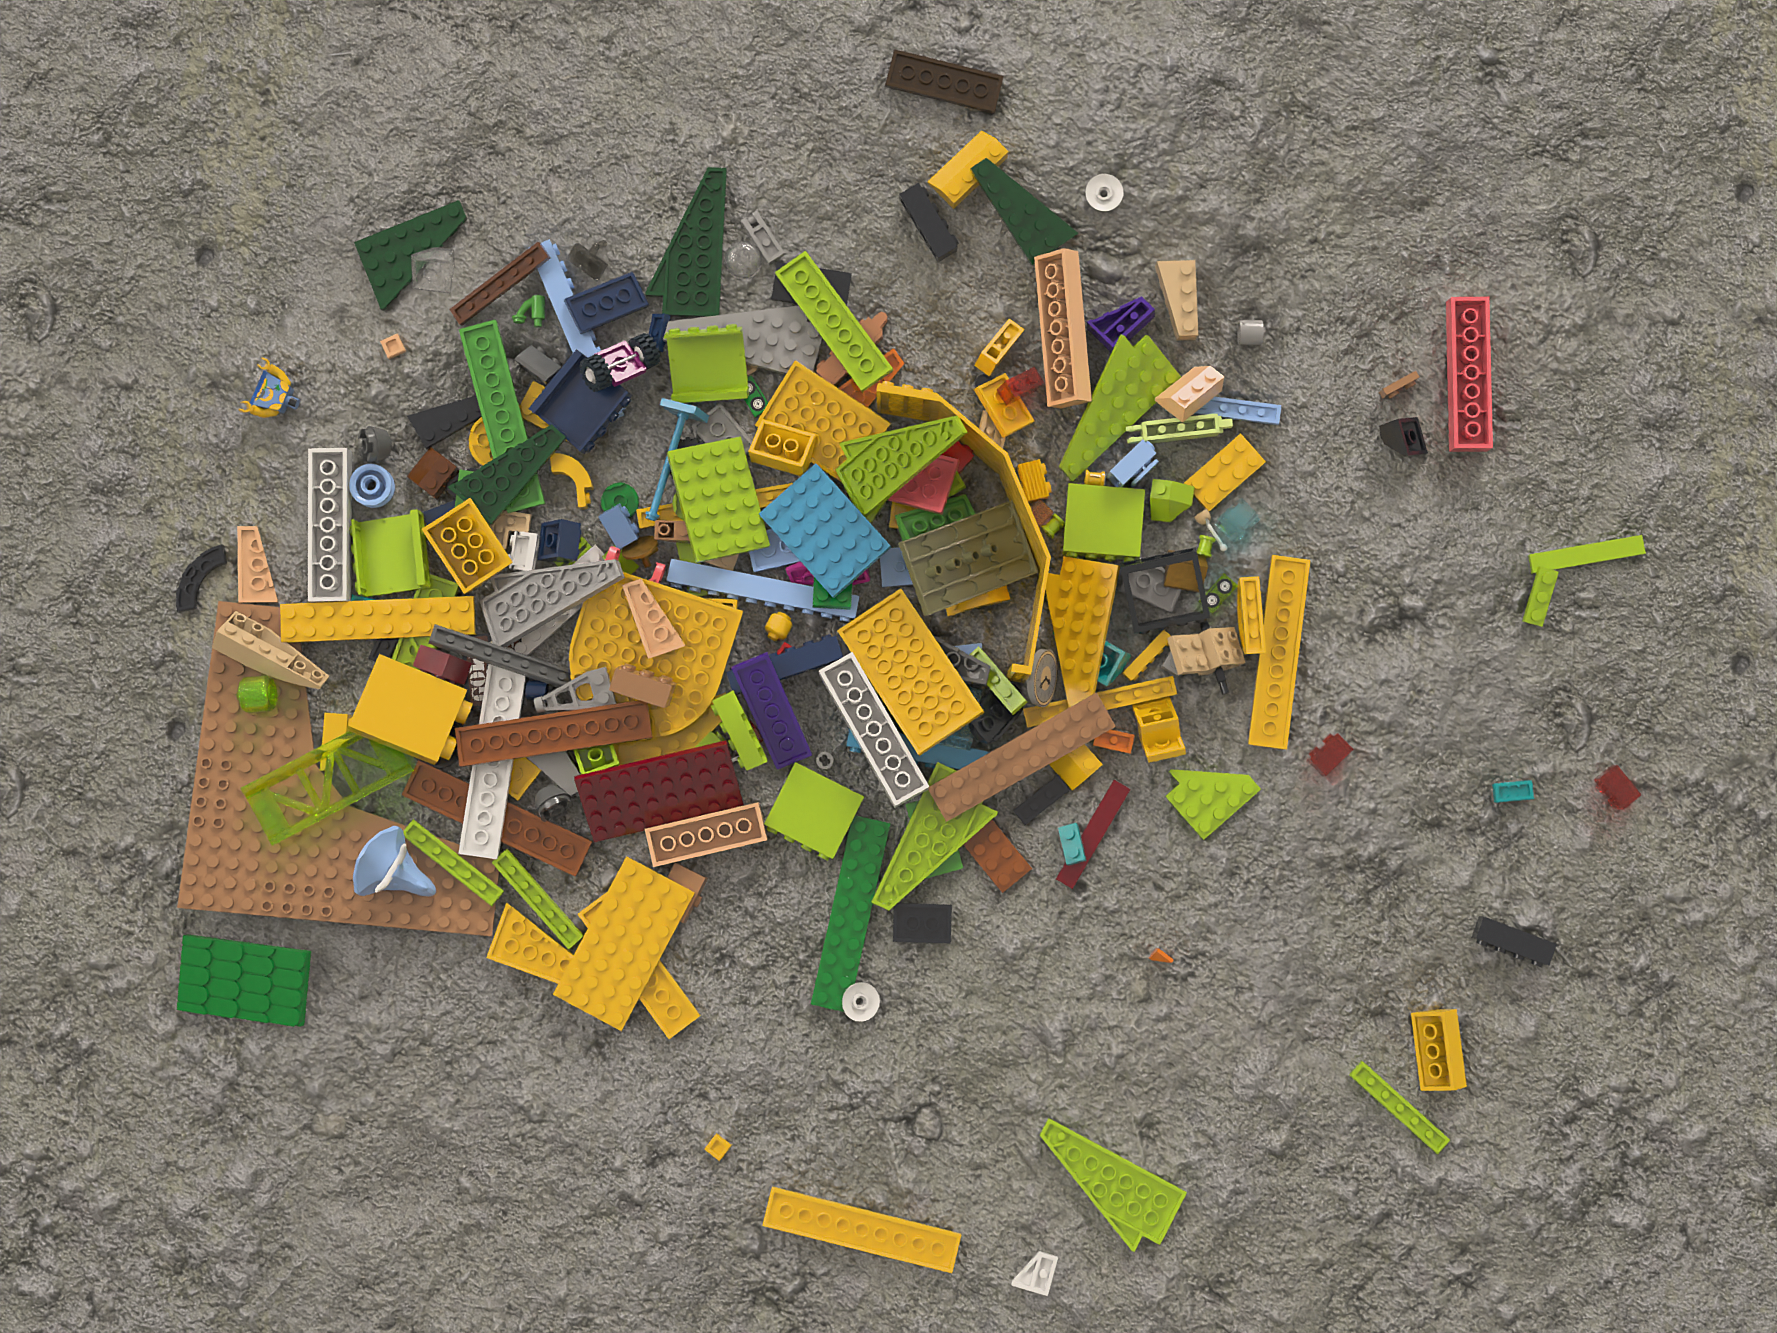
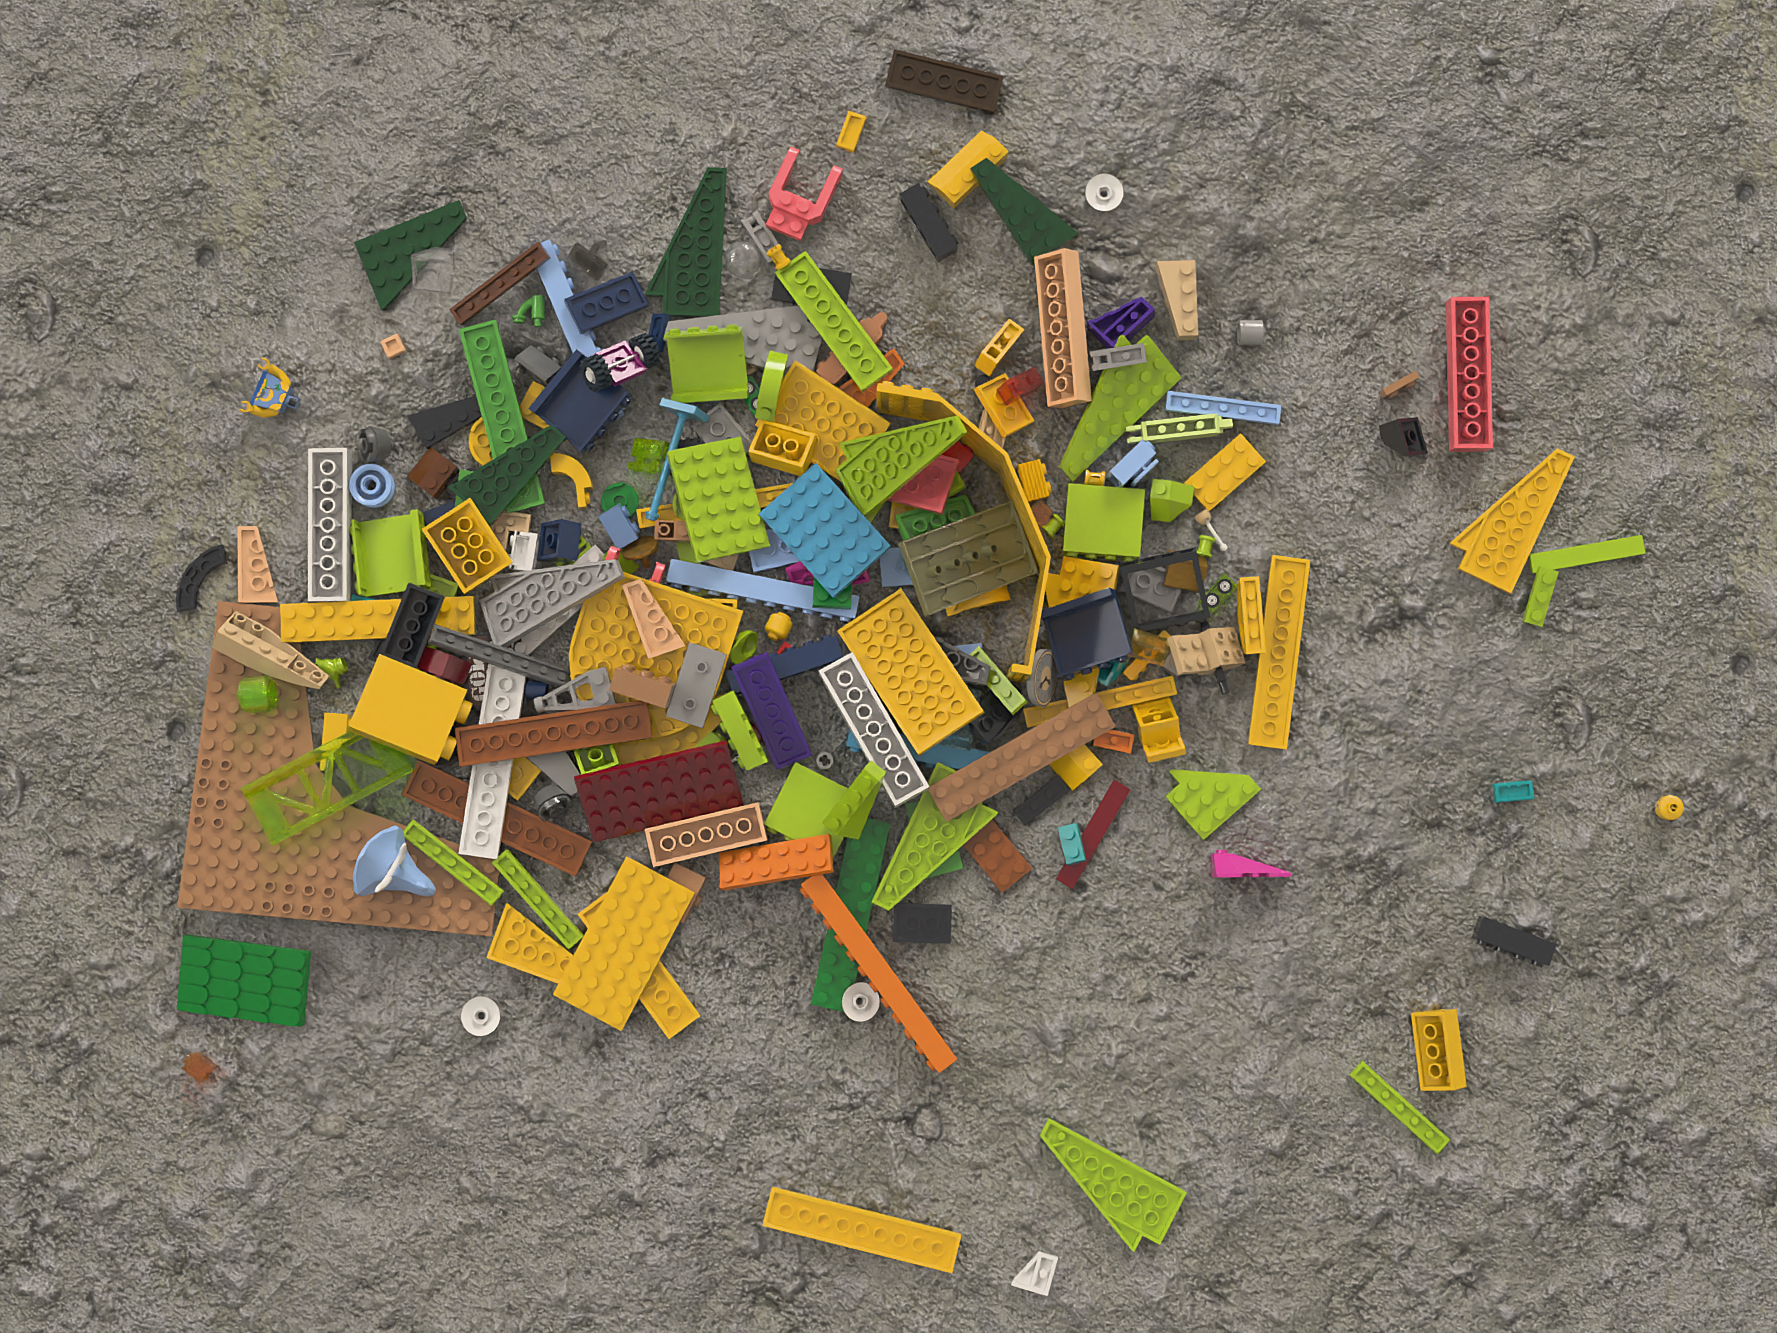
yellow tile [704,1133,732,1161] -> none
orange slope [1149,948,1174,963] -> none
light nougat slope [1155,366,1224,423] -> none
clear light blue brick [1214,498,1260,541] -> none
clear red brick [1307,733,1354,777] -> none
clear red brick [1594,765,1641,810] -> none
none -> clear orange brick [181,1051,217,1083]
none -> lime animal [314,657,349,688]
none -> black slope [380,583,445,669]
none -> white dish [461,997,500,1036]
none -> clear neon green plate [627,437,669,474]
none -> light grey plate [666,642,727,728]
none -> orange plate [719,834,833,891]
none -> lime cap [730,630,758,664]
none -> lime arch [755,351,788,422]
none -> coral plate [766,147,843,242]
none -> yellow bush [766,244,791,270]
none -> orange brick [799,874,957,1073]
none -> lime wedge [822,760,886,840]
none -> yellow tile [836,111,866,153]
none -> dark blue panel [1041,587,1134,681]
none -> light grey plate [1090,343,1147,371]
none -> clear yellow brick [1130,629,1170,667]
none -> dark pink wedge [1211,850,1291,877]
none -> yellow wing [1450,449,1575,594]
none -> yellow head [1655,795,1684,821]

